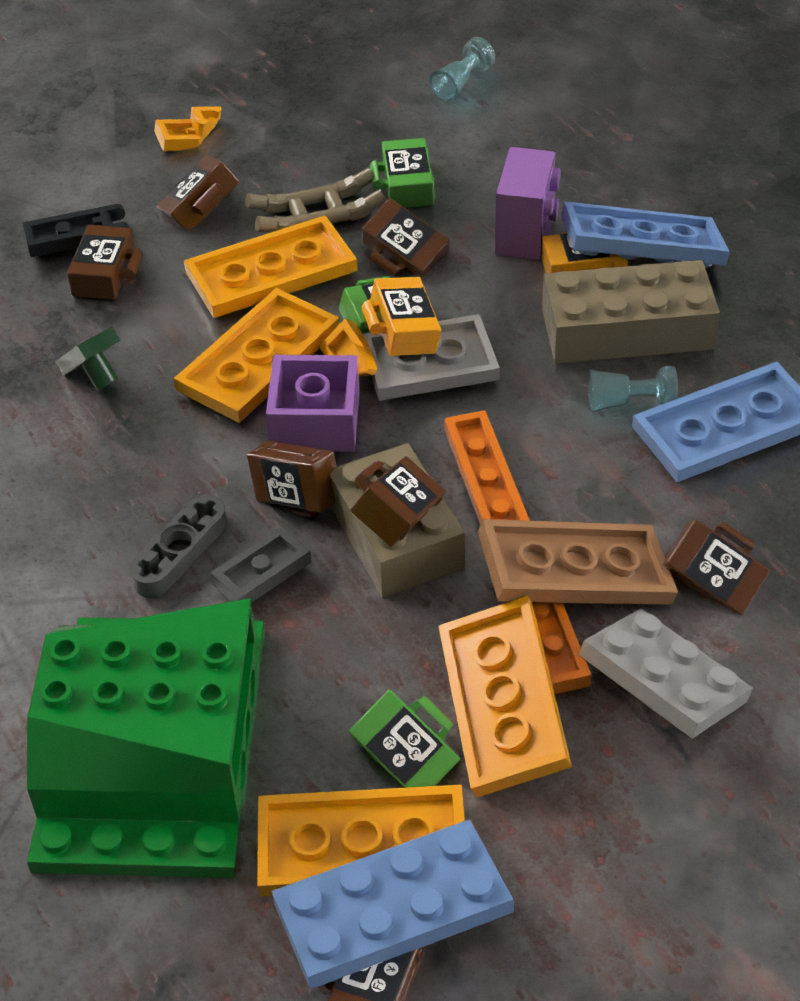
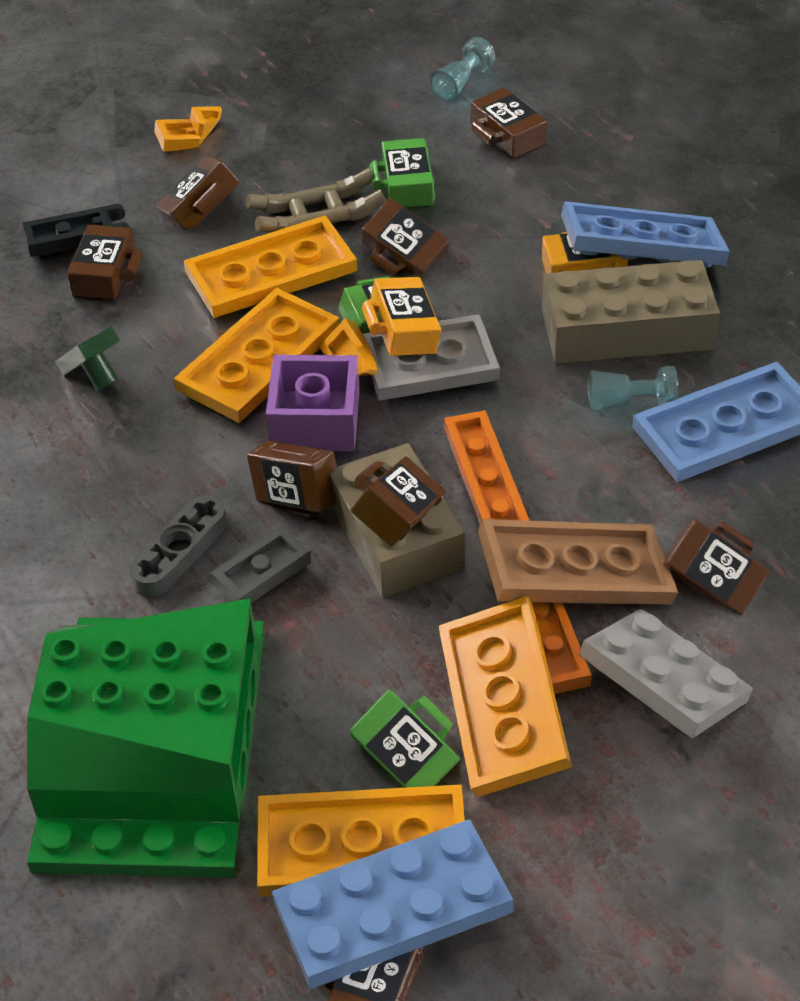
medium lavender brick [495,147,561,260] -> none
none -> reddish brown piece [470,87,547,159]

